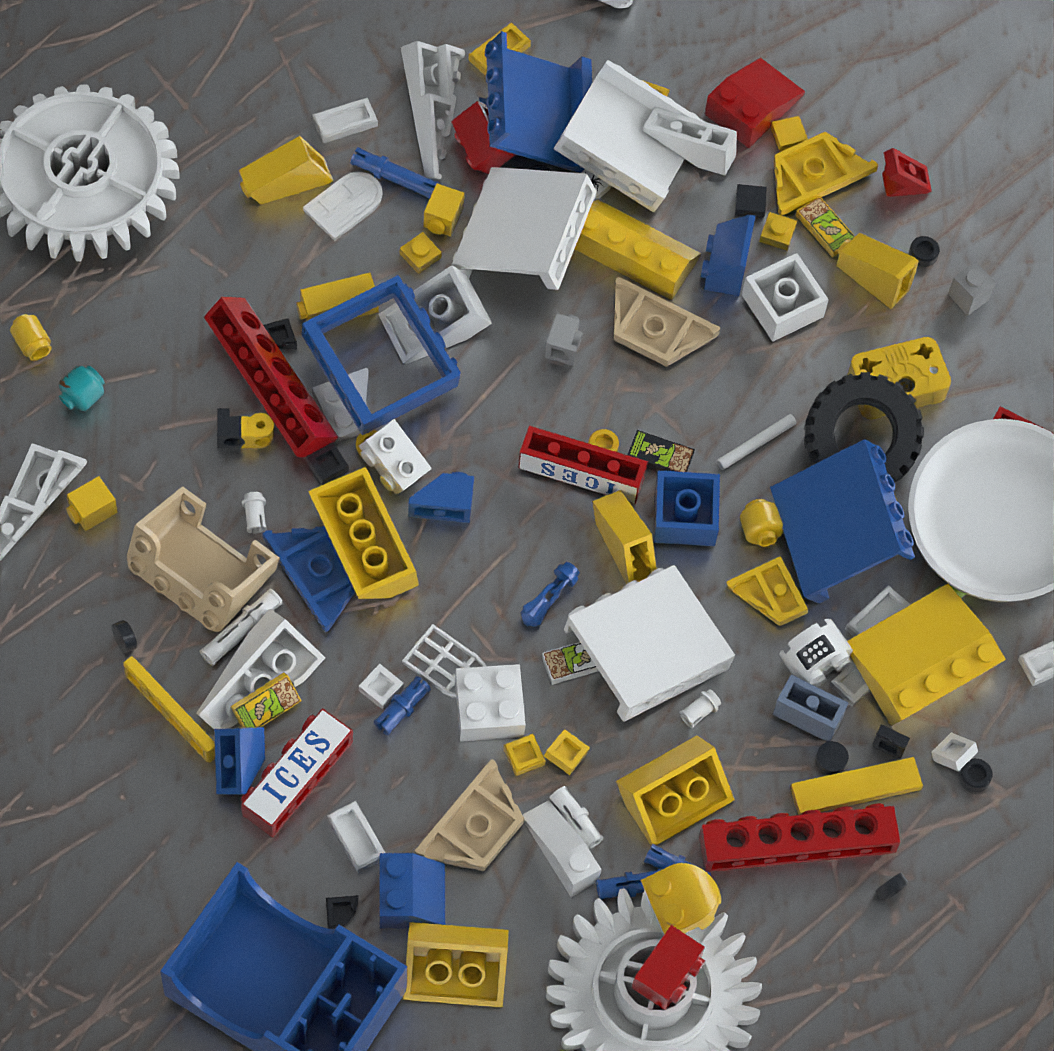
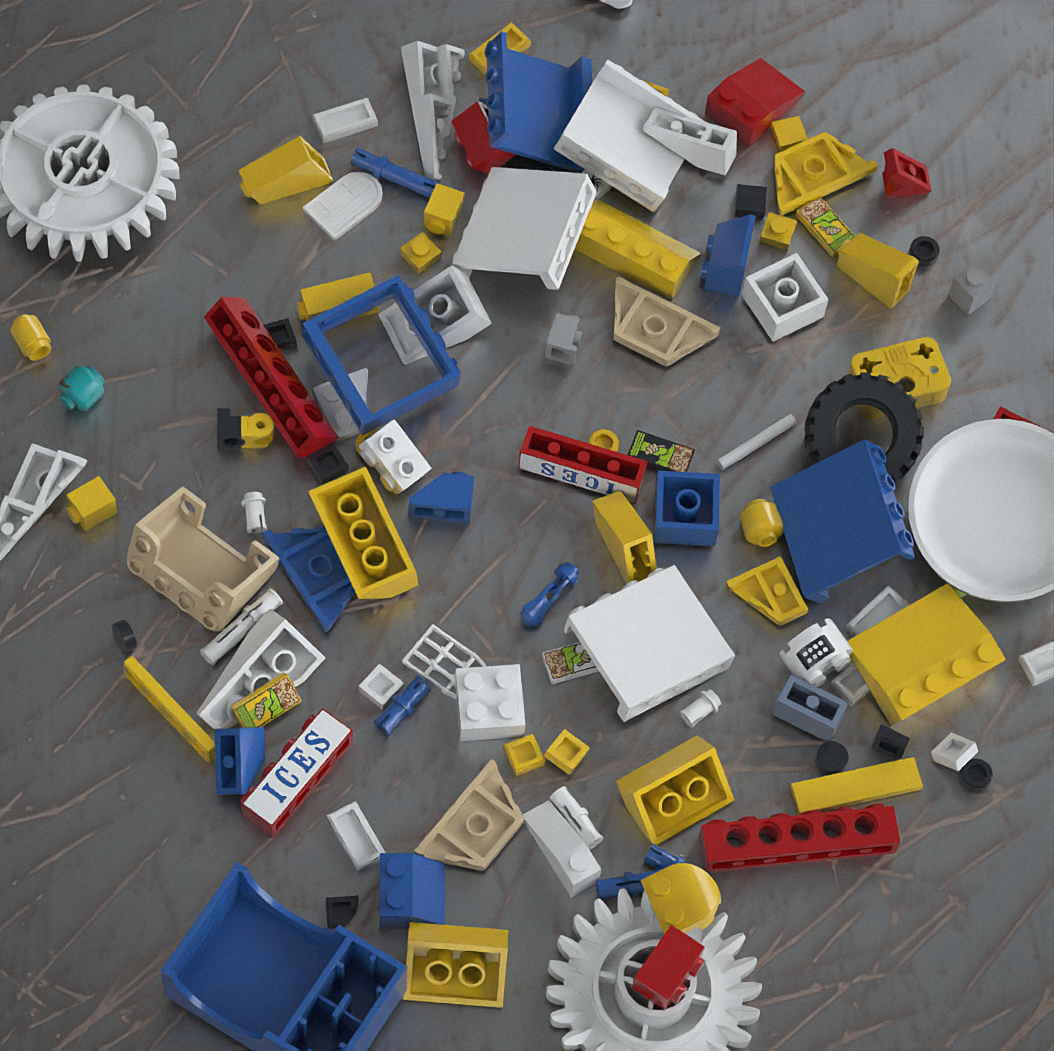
black tile [875,872,908,901] -> none

